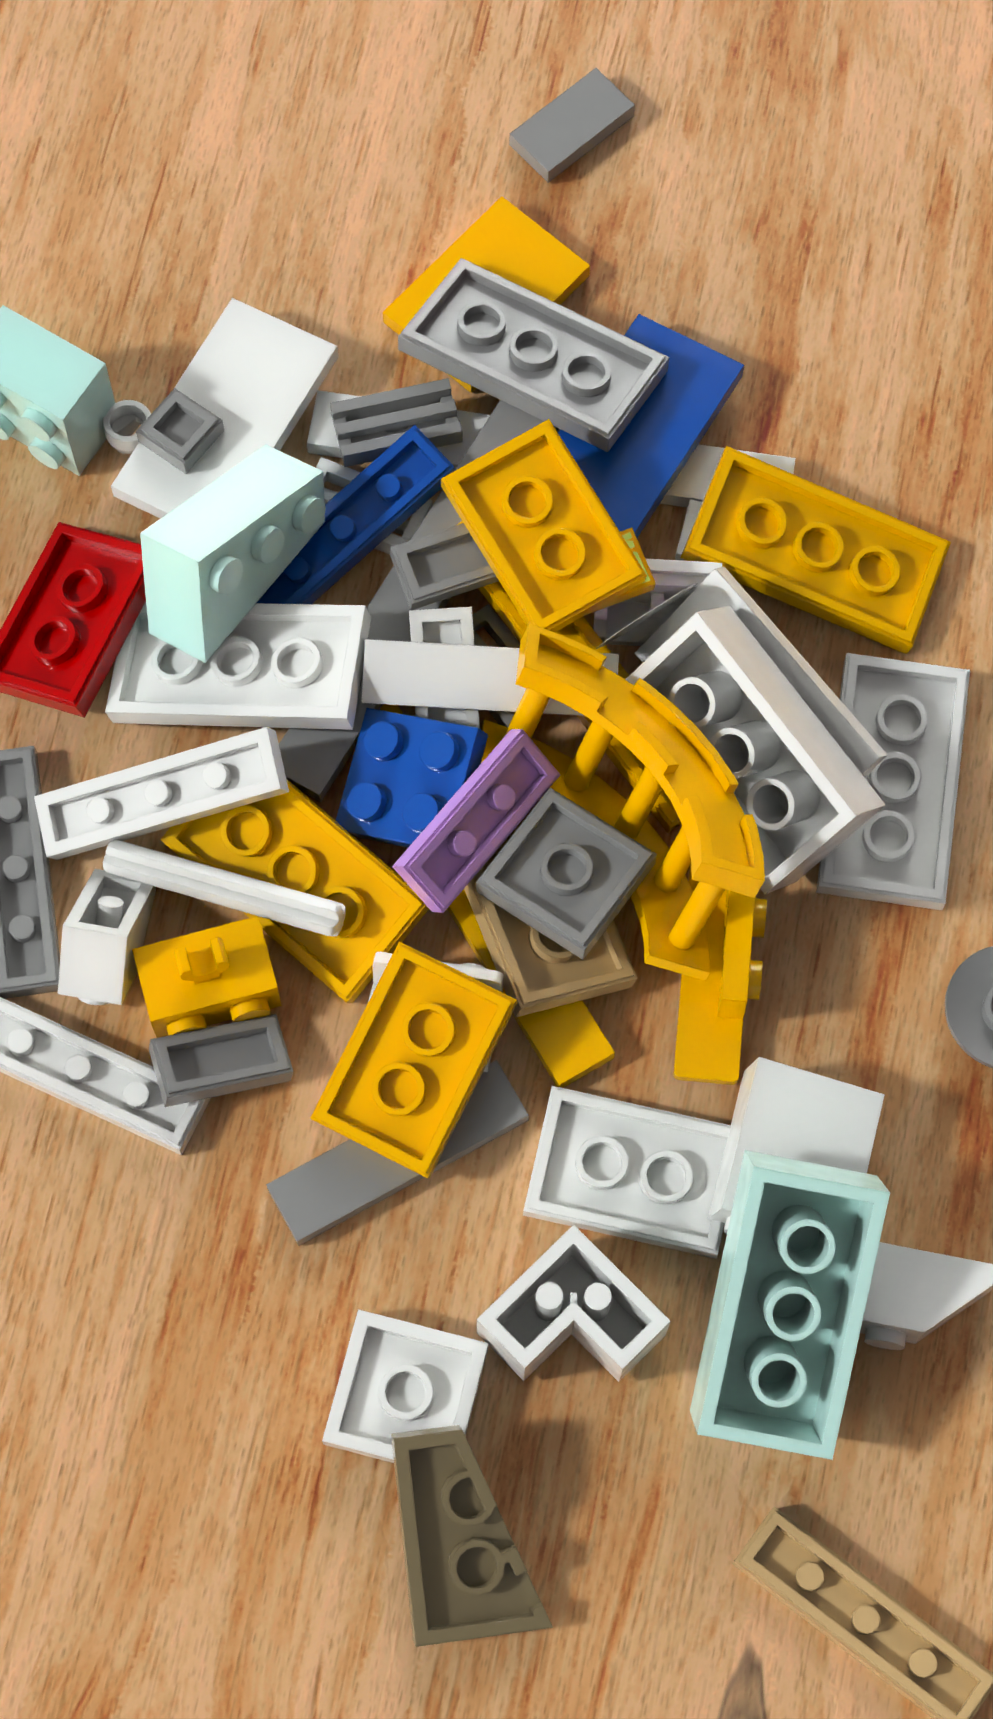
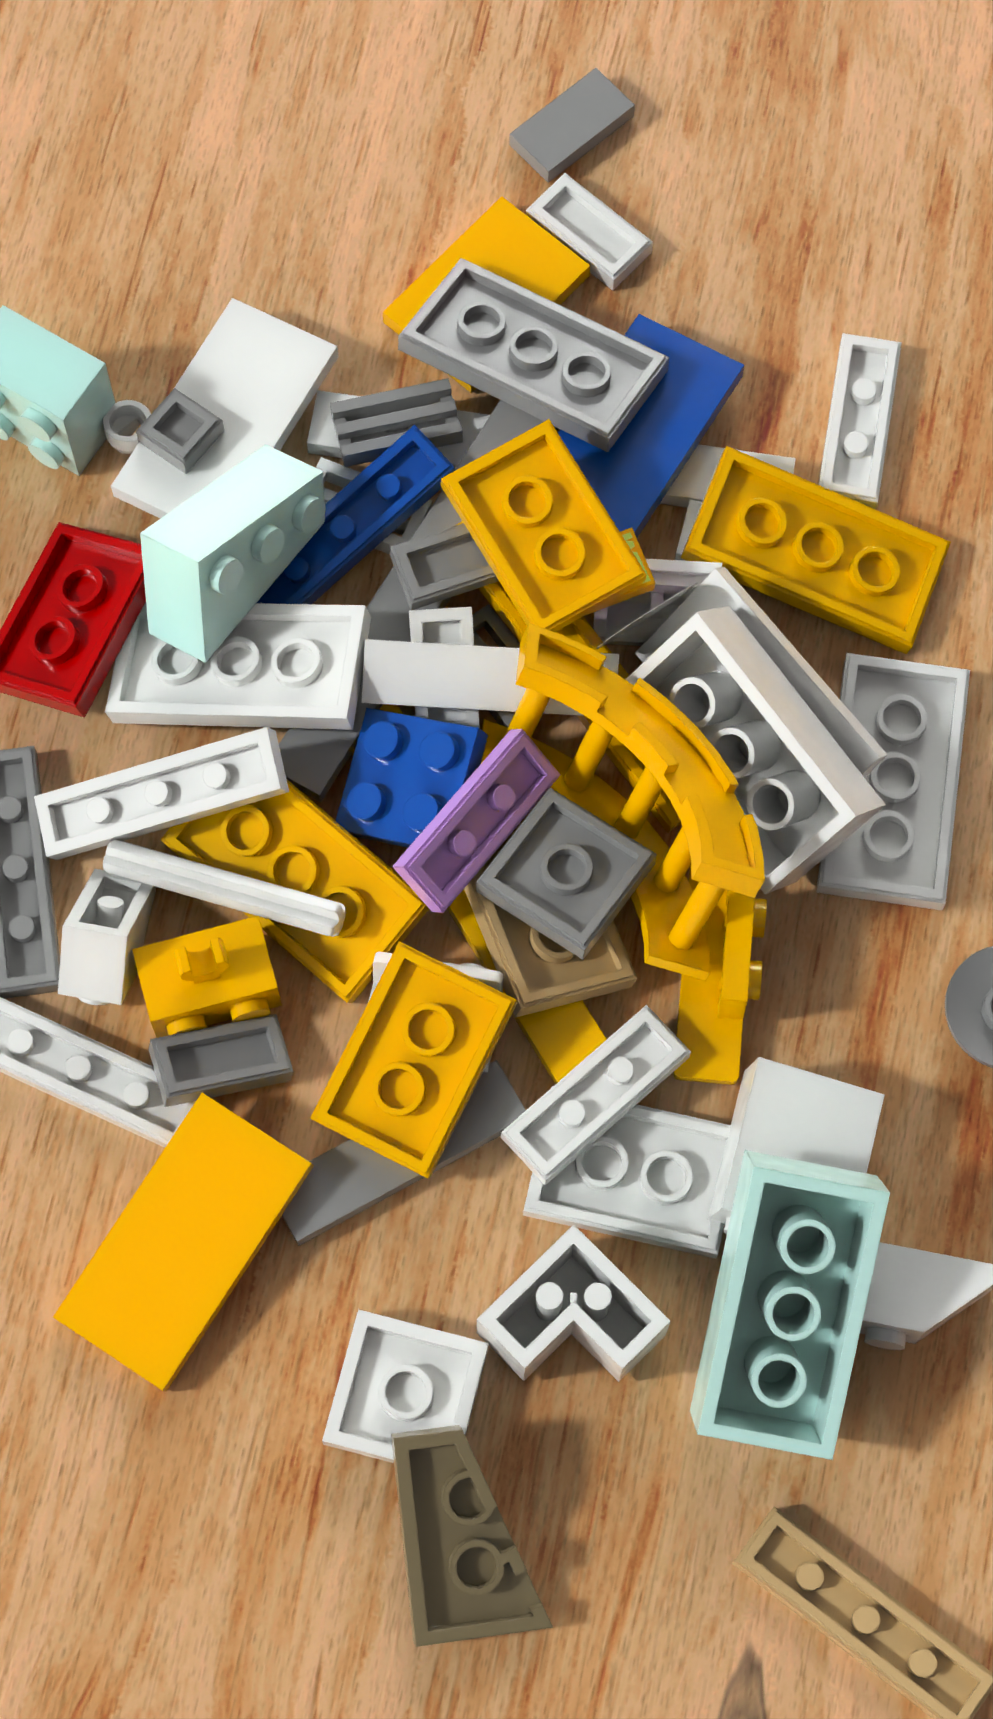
none -> yellow tile [53,1092,314,1392]
none -> white tile [501,1005,691,1185]
none -> white tile [526,173,653,290]
none -> white tile [818,333,902,509]

